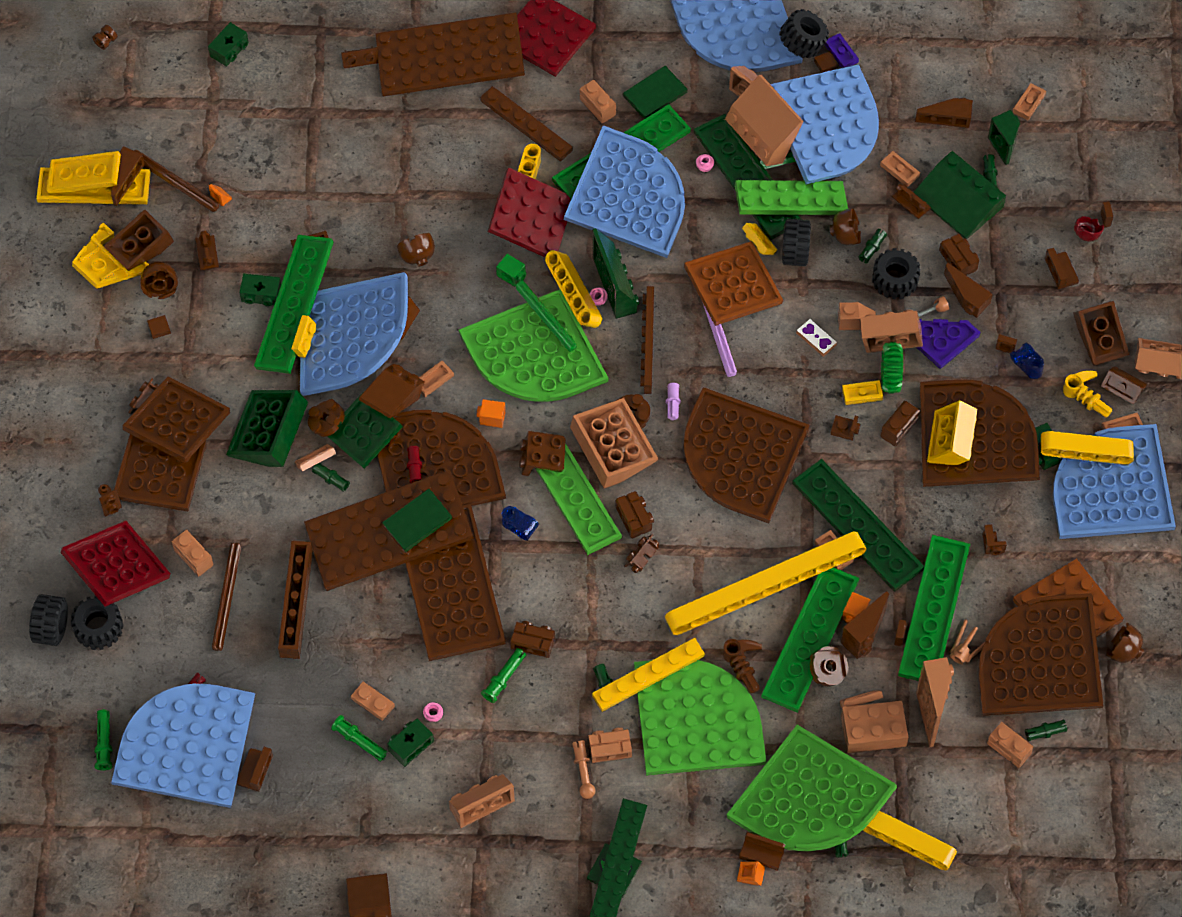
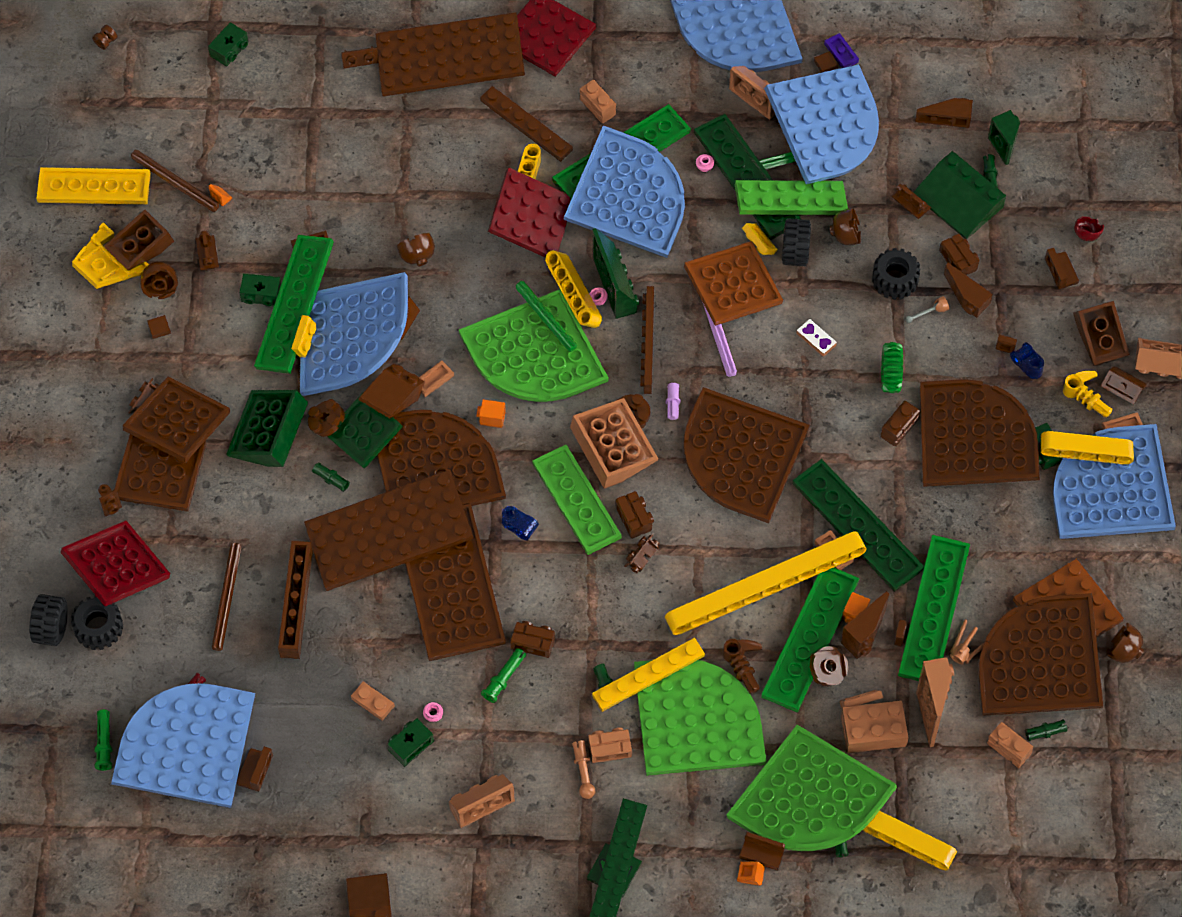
yellow tile [46,151,121,194] -> none
reddish brown slope [111,146,145,206] -> none
nougat brick [172,530,213,577] -> none
nougat tile [295,444,336,471] -> none
green pin [331,715,388,762] -> none
dark green tile [382,489,452,553] -> none
dark red pin [407,446,422,484] -> none
green brick [496,254,526,287] -> none
reddish brown bracket [519,431,566,476] -> none
dark green tile [623,65,688,119] -> none
nougat slope [725,75,804,166] -> none
black tyre [779,9,829,58] -> none
reddish brown bracket [830,415,861,441] -> none
nougat slope [838,302,876,330] -> none
yellow plate [842,380,883,405] -> none
dark green pin [858,229,887,264] -> none
nougat brick [860,310,923,353] -> none
nougat plate [880,151,920,187] -> none
dark purple plate [916,319,981,369] -> none
yellow slope [927,400,977,465] -> none
reddish brown bracket [982,524,1007,555] -> none
nougat plate [1013,83,1046,120] -> none
reddish brown tile [1100,202,1113,227] -> none

